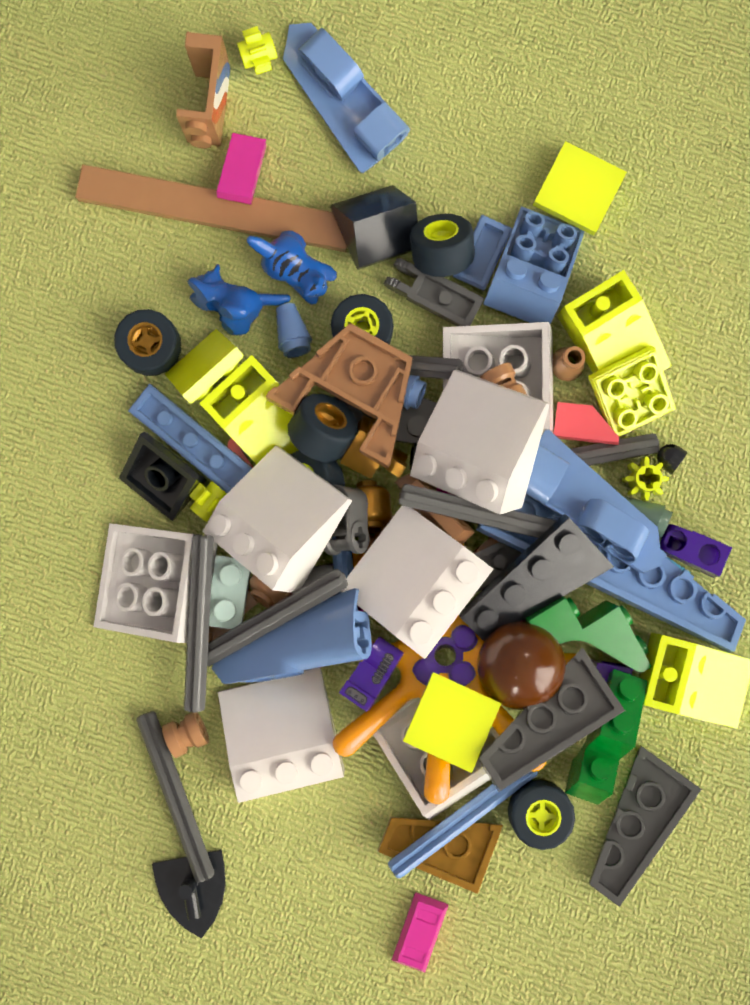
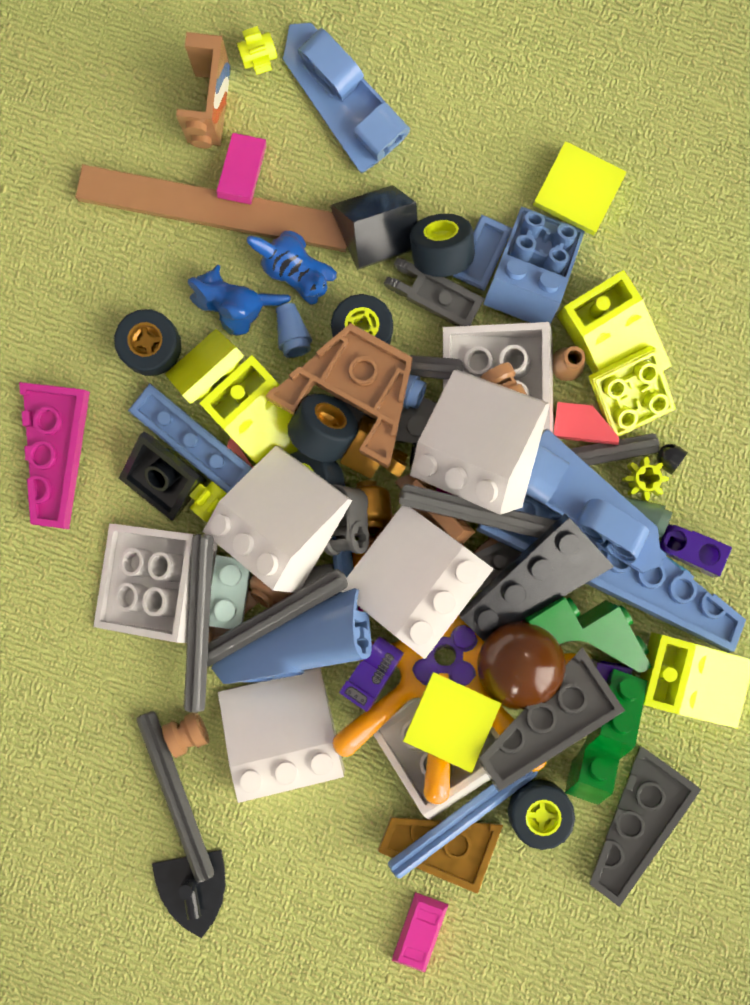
none -> dark pink wing [19,382,90,529]

